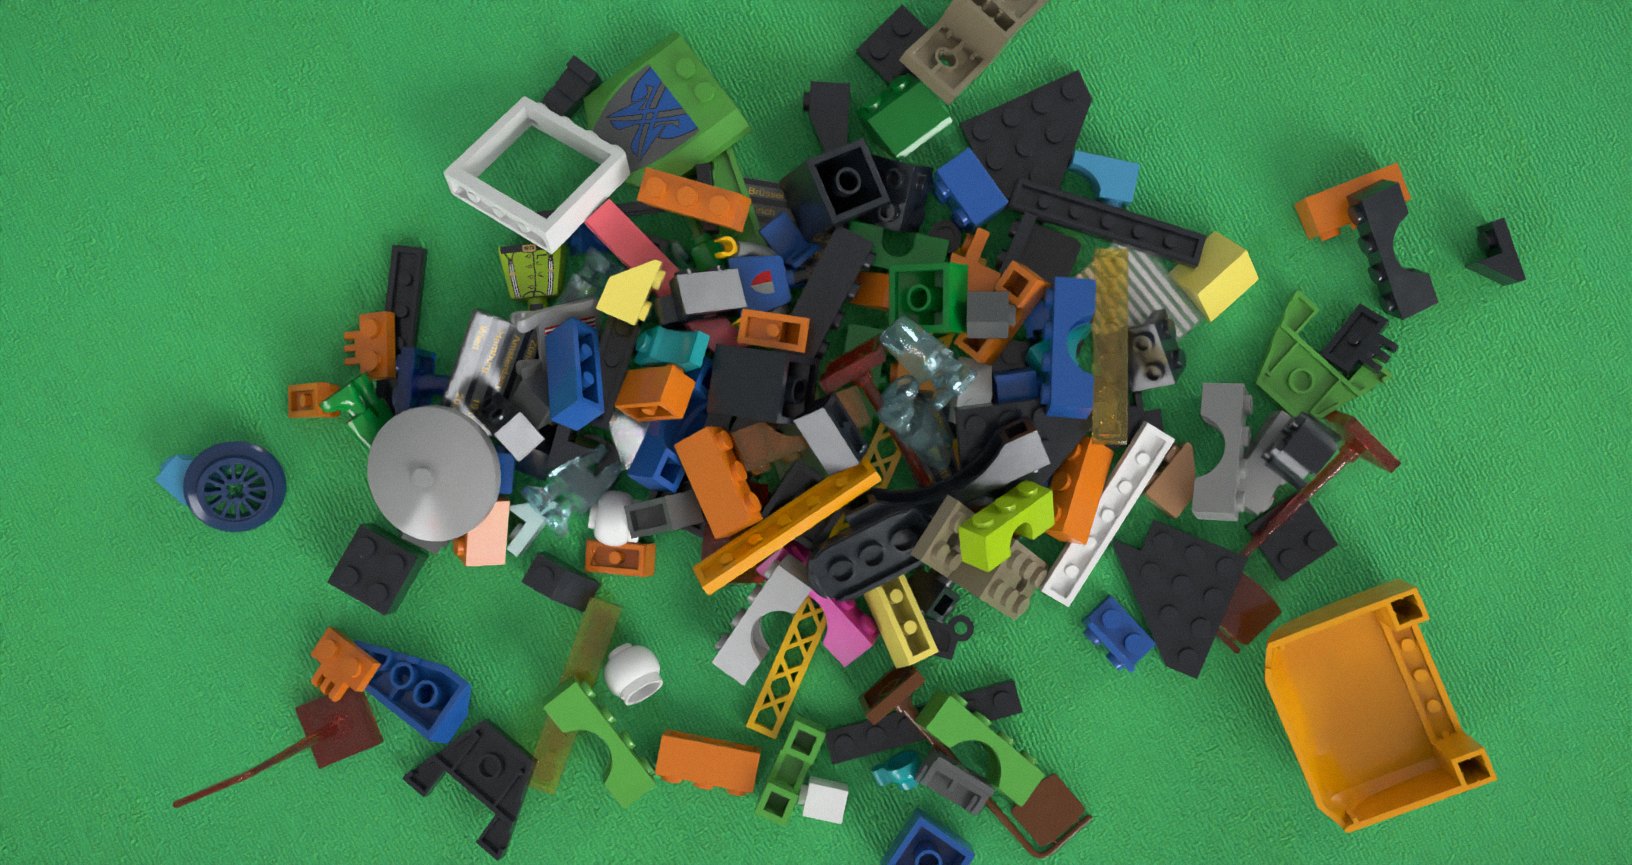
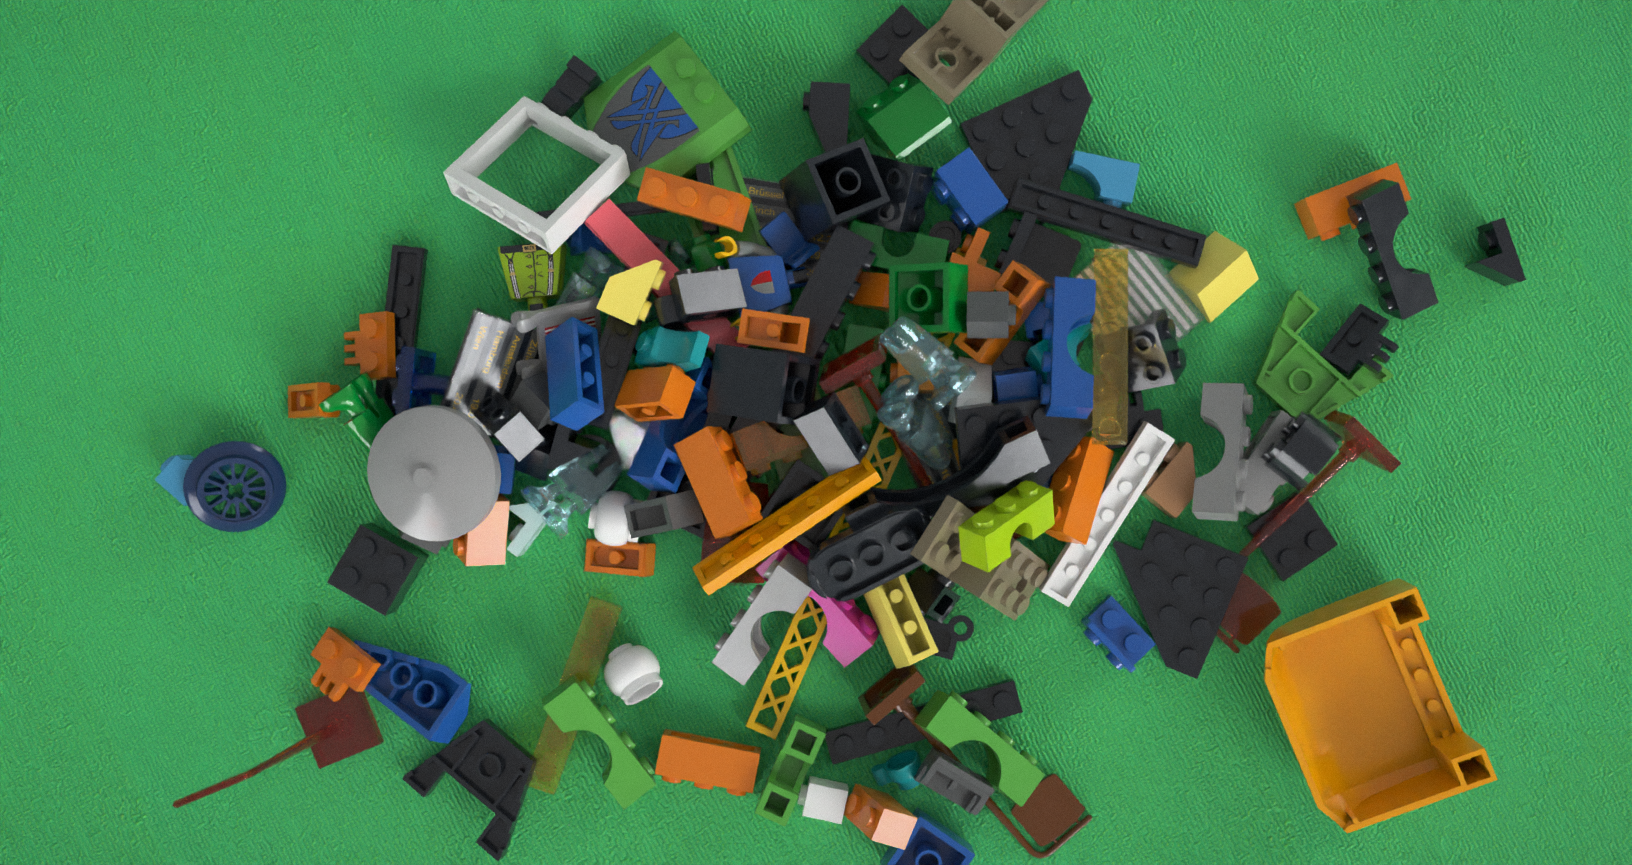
black slope [521,551,602,612] -> none
none -> orange brick [843,783,918,850]

